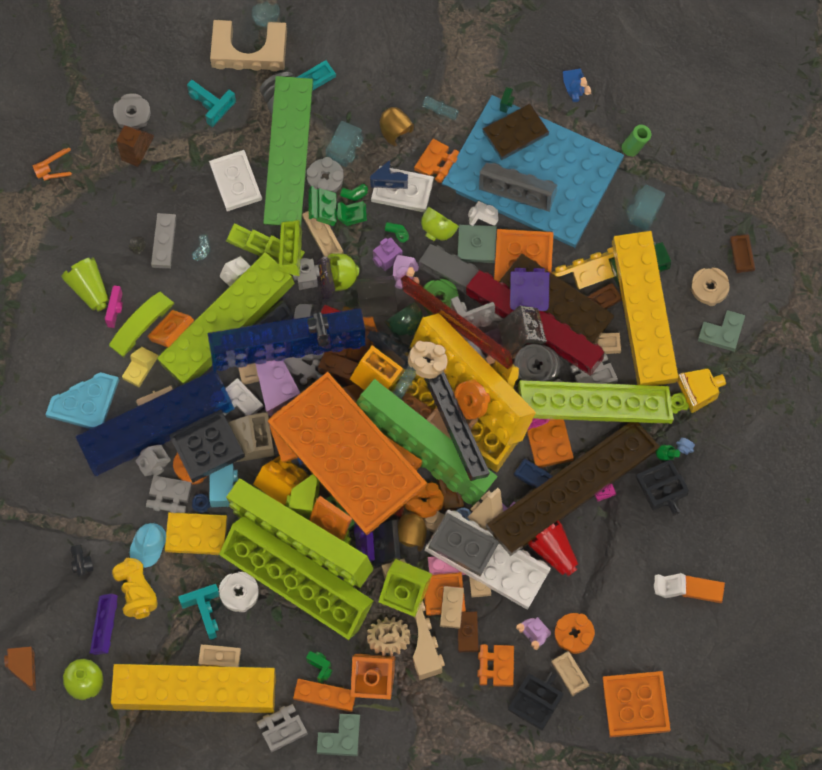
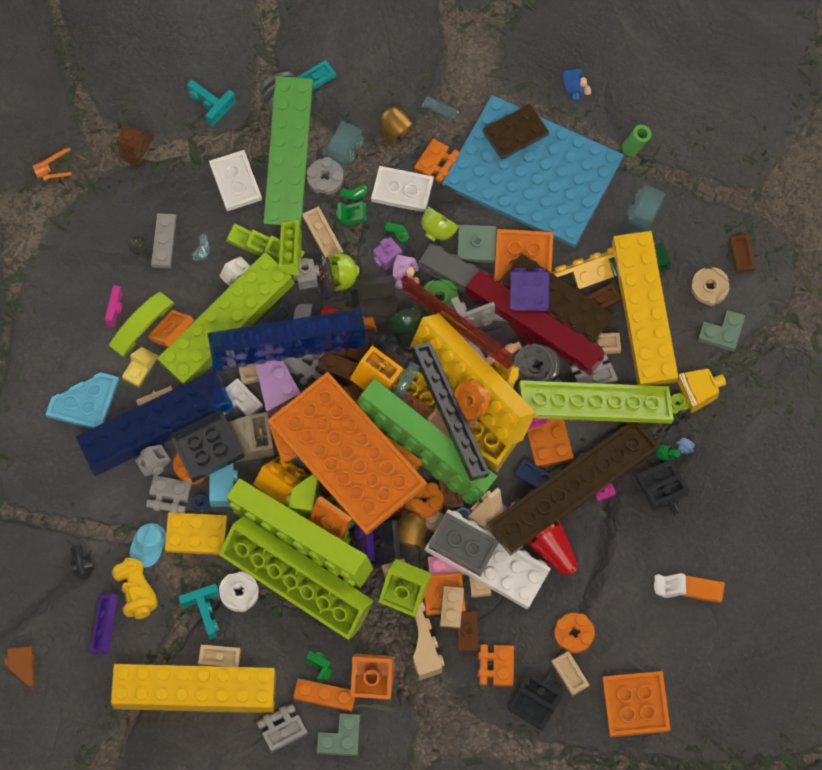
lime cone [61,257,109,312] -> none
lime cylinder [63,659,104,700] -> none
light grey plate [113,94,151,129] -> none
tan arch [210,20,287,71] -> none
clear light blue hair [251,1,280,27] -> none
black plate [307,312,329,347] -> none
green plate [309,186,337,226] -> none
tan gear [367,617,410,656] -> none
dark blue slope [370,161,408,189] -> none
tan plate [408,341,447,379] -> none
white bracket [468,201,498,226] -> none
dark grey slope [479,163,558,212] -> none
clear smoke bracket [498,305,547,357] -> none
dark green plate [500,87,515,113] -> none
lavender piece [516,617,551,650] -> none

